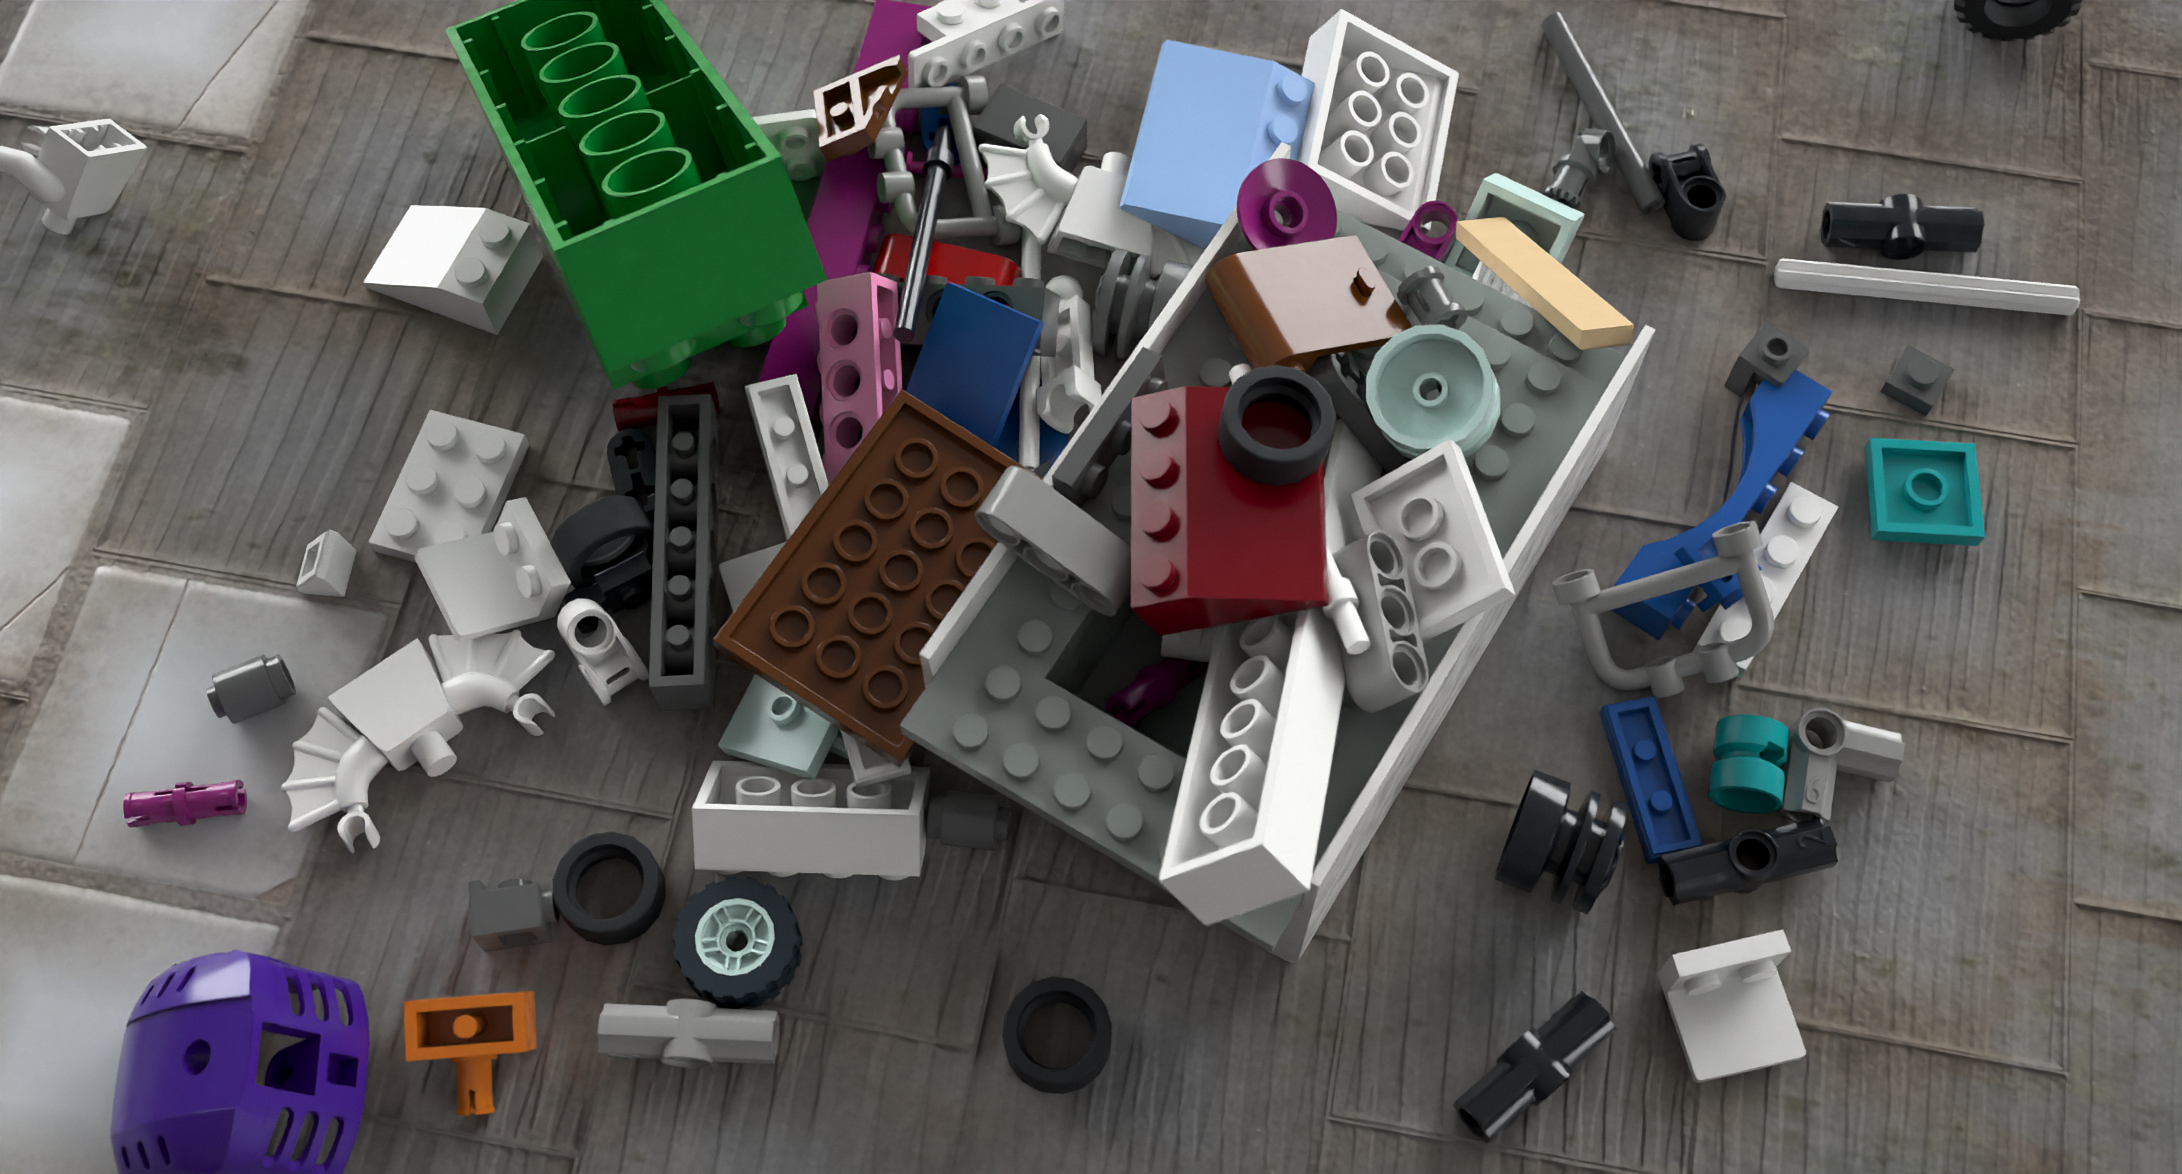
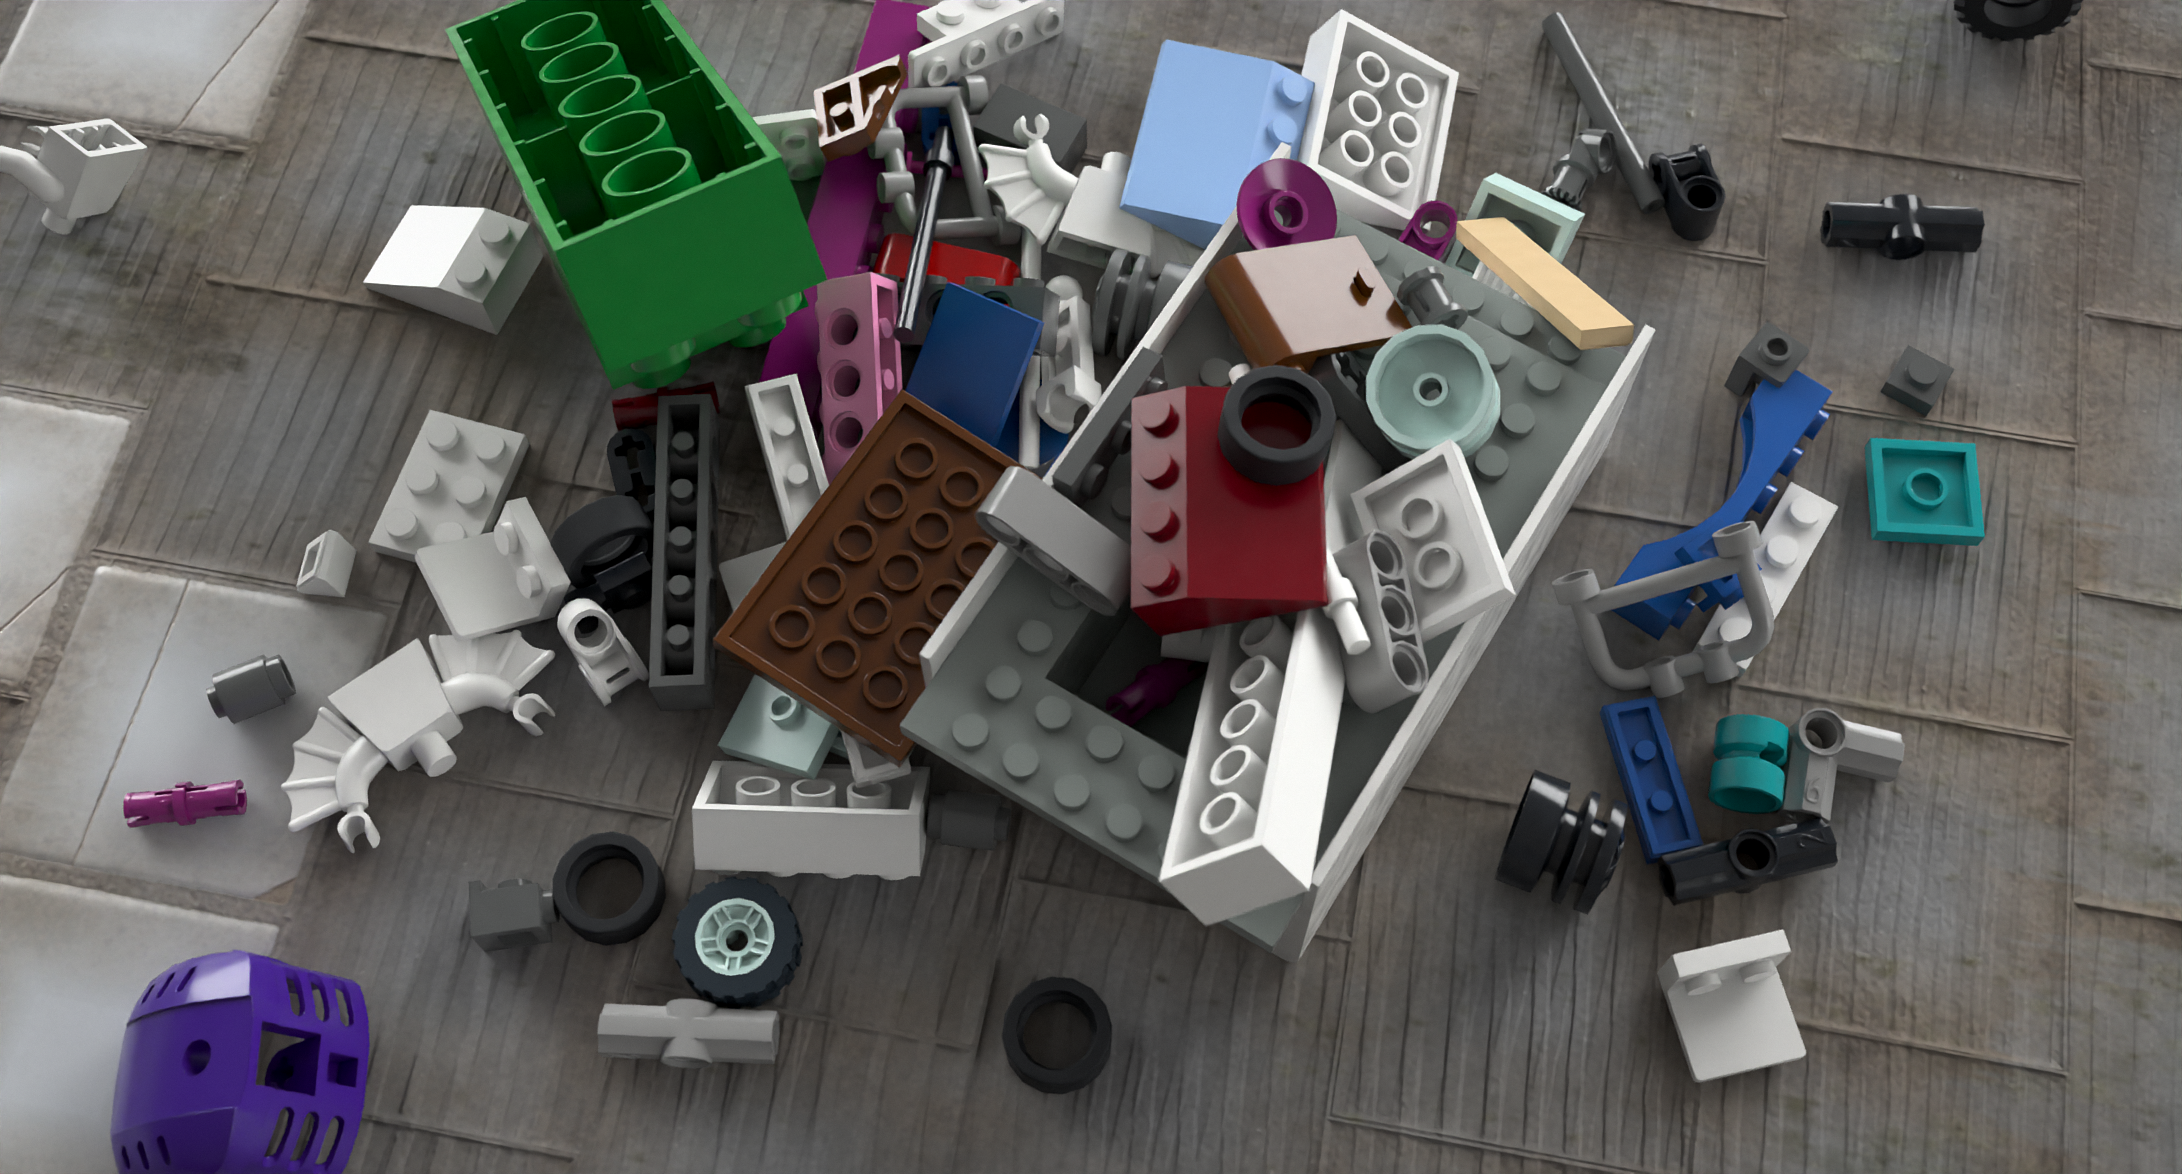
orange brick [404,991,537,1116] -> none
black piece [1453,991,1617,1143] -> none
white axle [1774,258,2080,315] -> none

